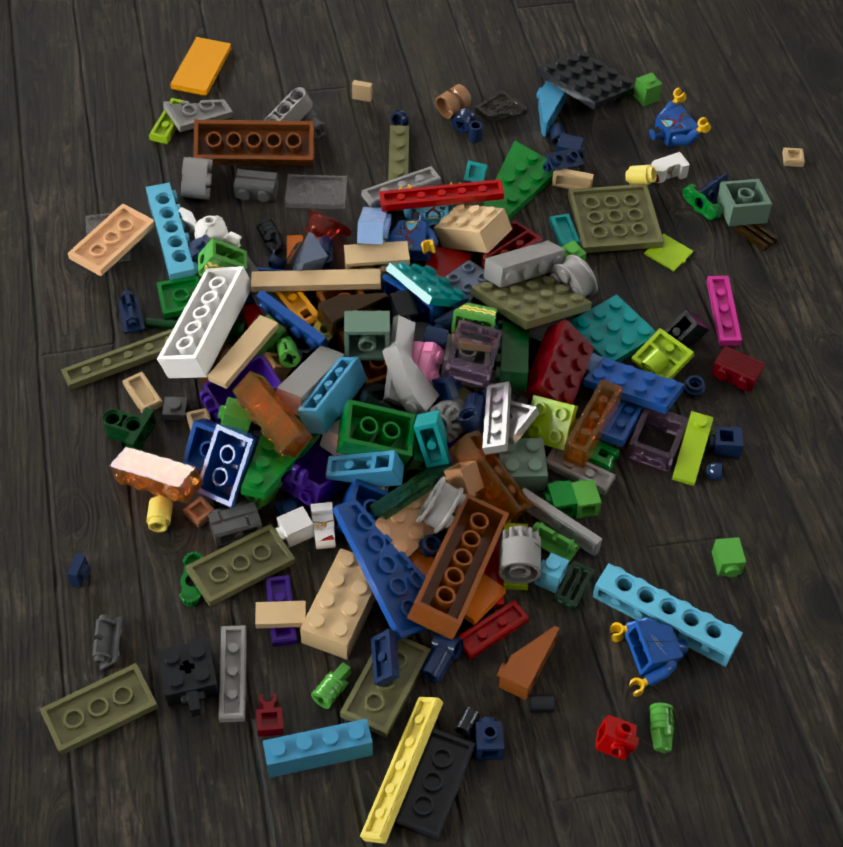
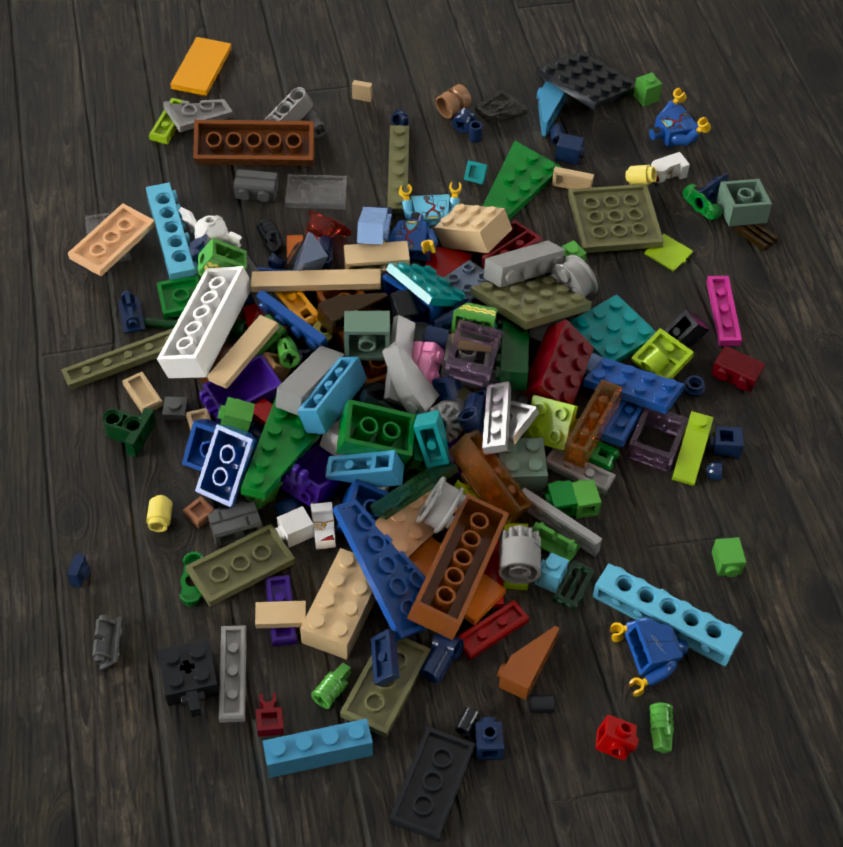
olive plate [40,663,158,756] -> none
clear orange brick [109,447,204,503] -> none
light grey brick [181,157,213,200] -> none
clear orange brick [232,371,313,458] -> none
light yellow tile [360,697,443,844] -> none
light grey tile [361,166,441,207] -> none
red plate [379,179,504,212] -> none
dark blue plate [419,535,442,558] -> none
medium nougat brick [444,461,484,497] -> none
dark blue hinge [543,148,584,173] -> none
teal tile [549,214,581,247] -> none
tan tile [782,148,805,167] -> none

